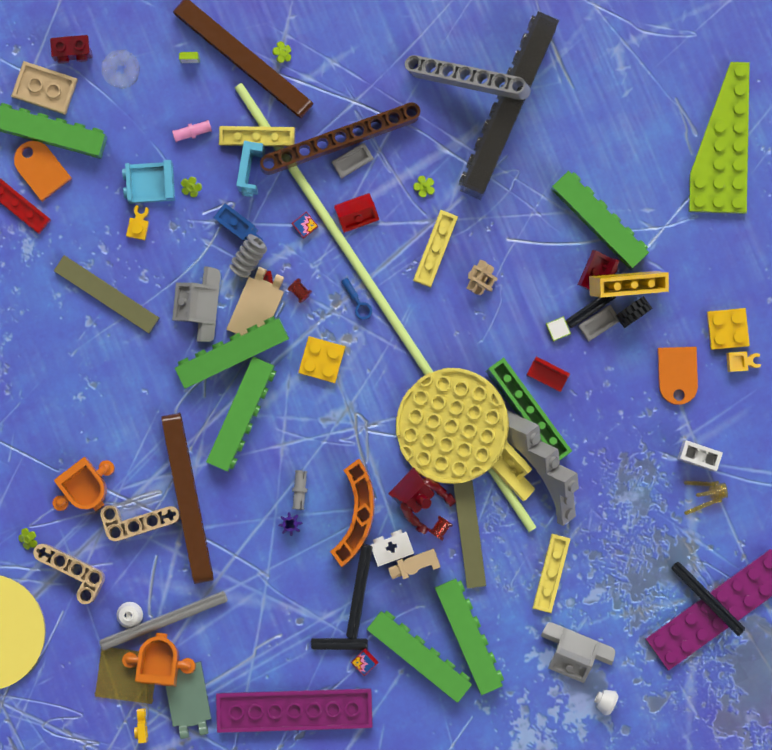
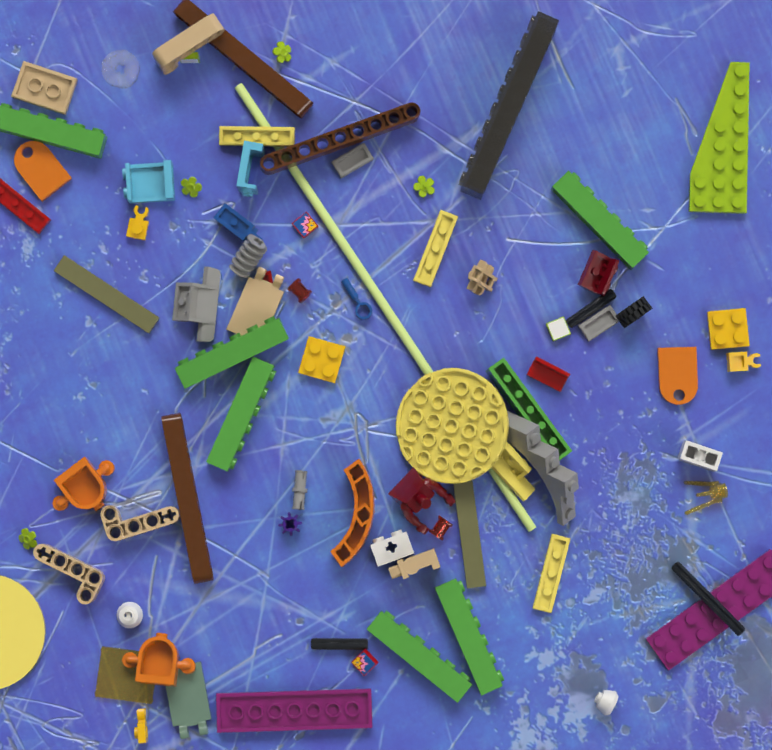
dark red bracket [50,35,93,64] -> none
light grey axle [99,591,228,650] -> none
bright pink pin [172,120,212,142] -> none
red panel [334,193,379,233] -> none
black axle [346,544,373,639] -> none
light grey beam [405,55,531,100] -> none
light grey plate [541,622,615,683] -> none
yellow brick [589,271,669,298] -> none
none -> tan beam [152,13,225,75]

